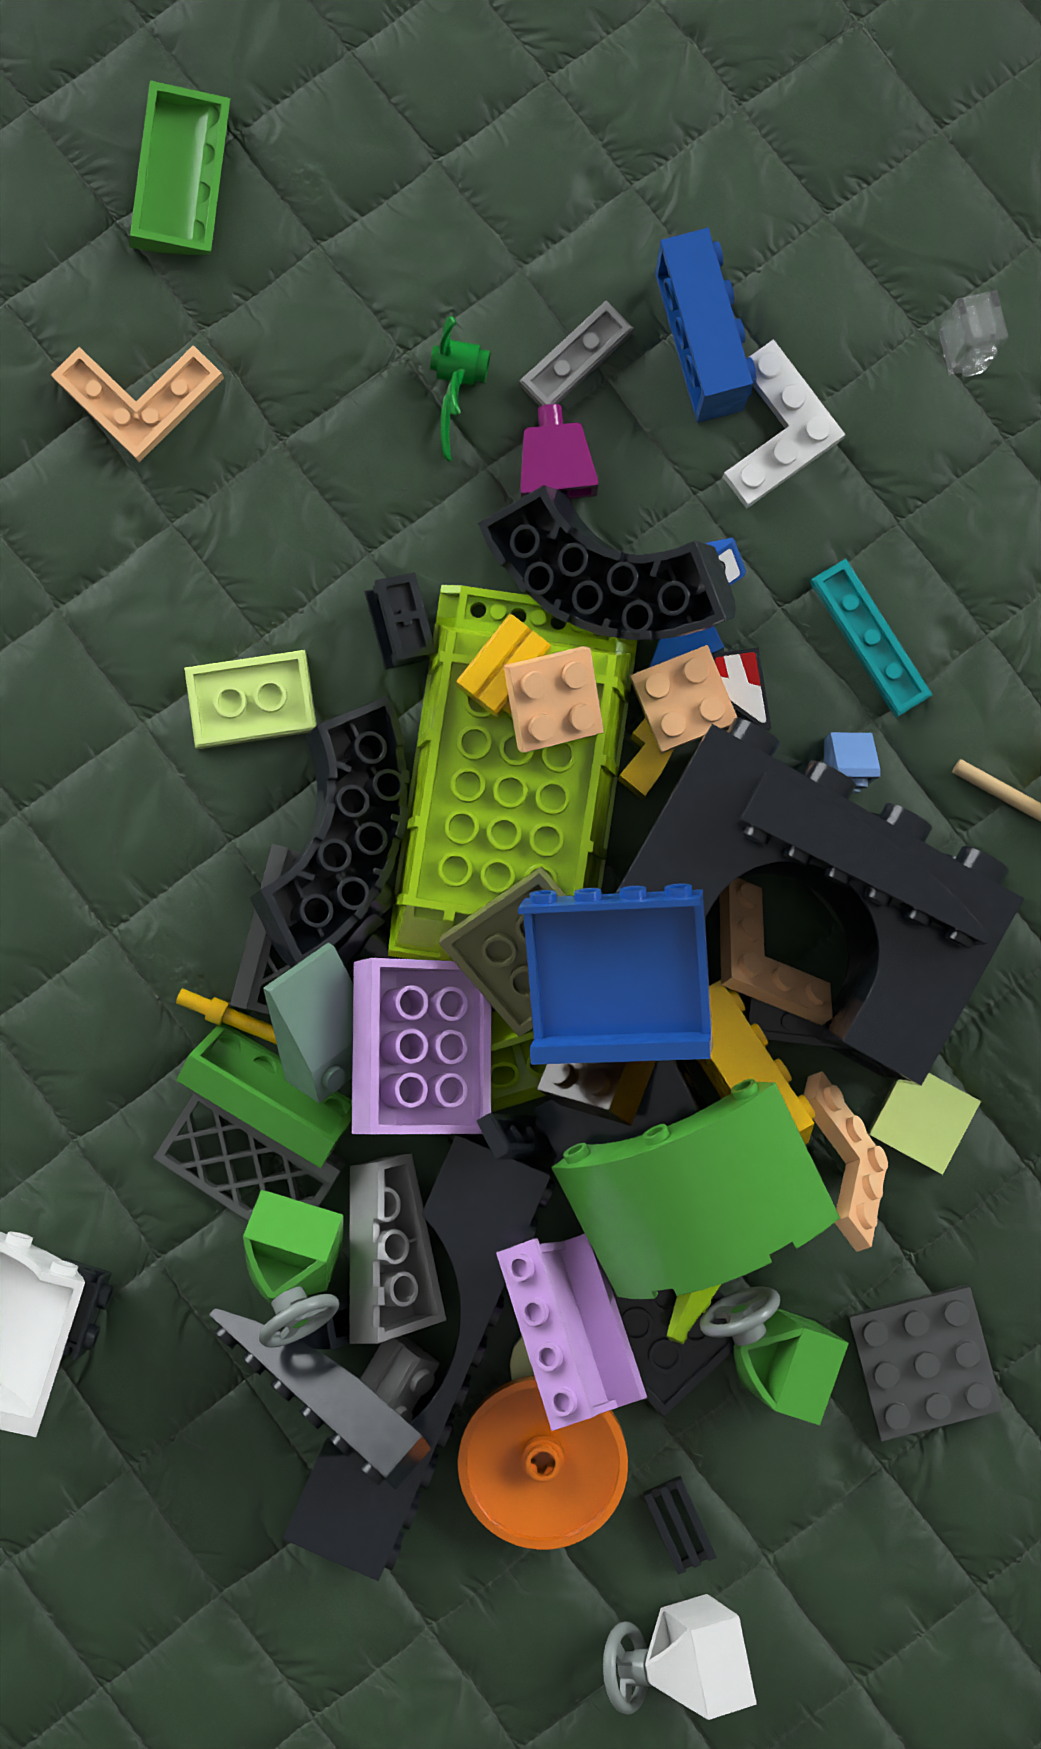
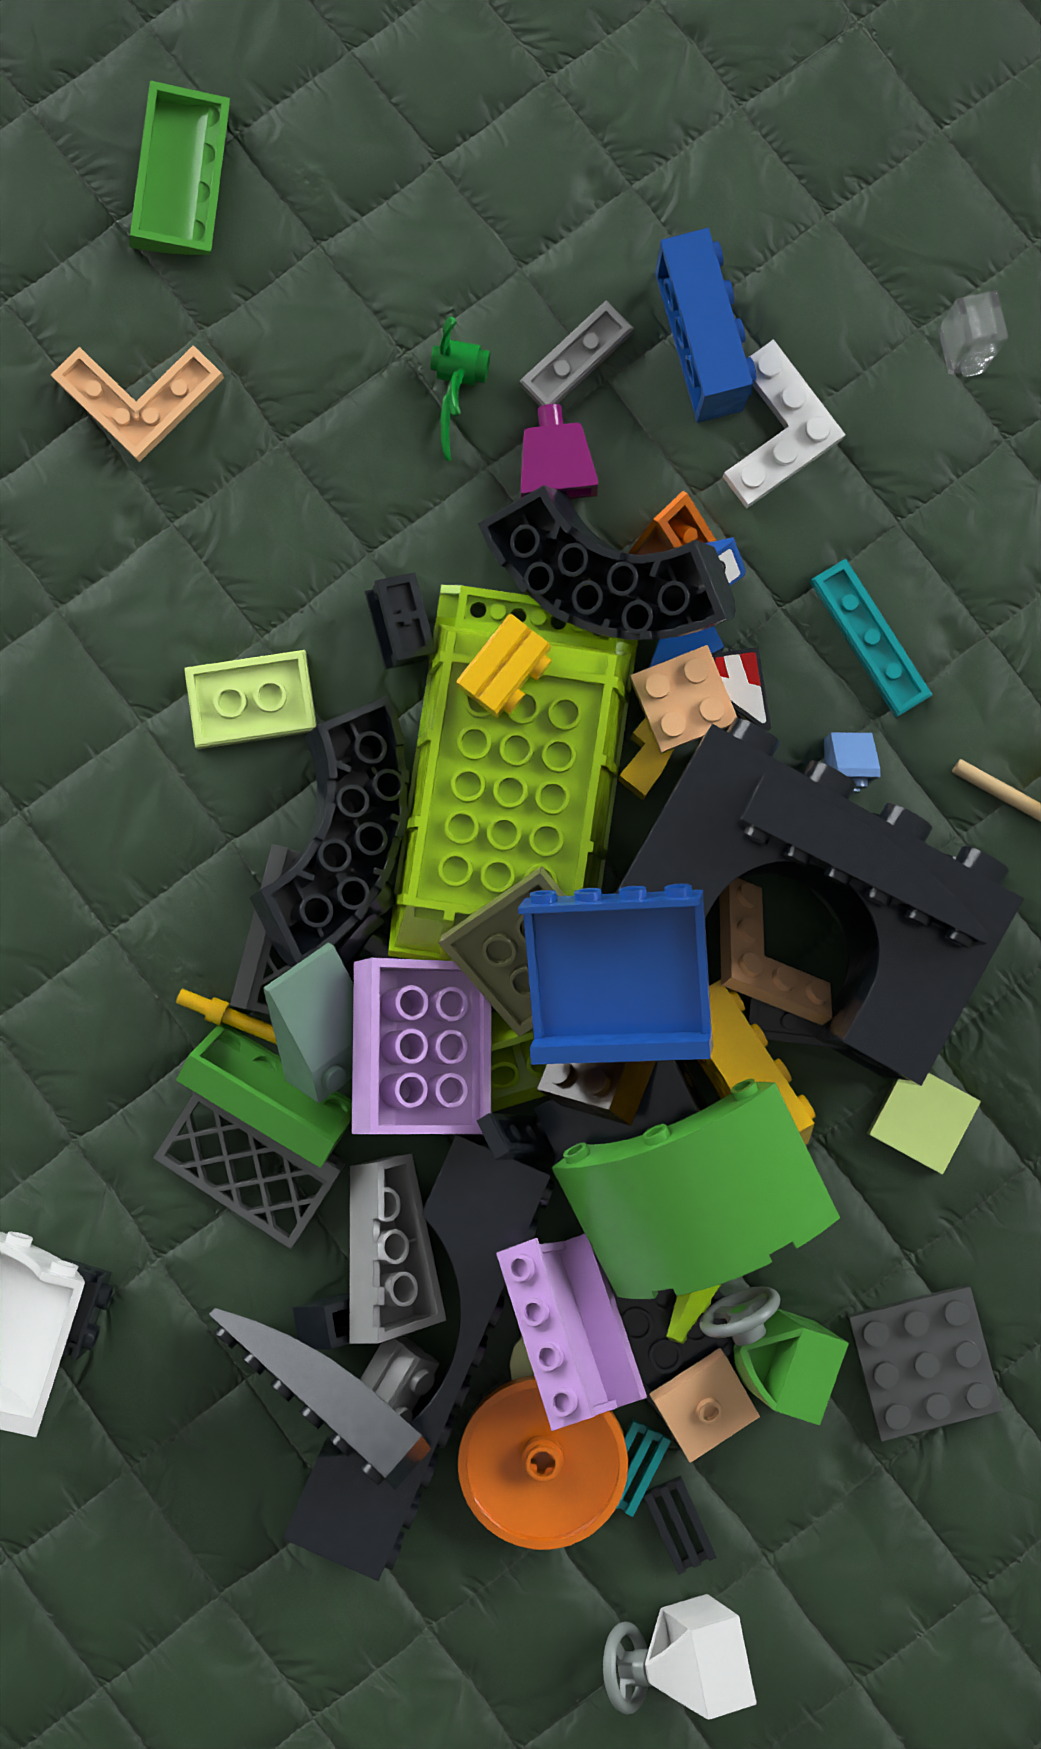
bright green piece [243,1190,343,1348] -> none
light nougat plate [503,646,604,753] -> none
light nougat plate [803,1071,888,1252] -> none
none -> teal tile [616,1418,671,1517]
none -> orange slope [628,491,717,555]
none -> light nougat plate [649,1348,760,1463]

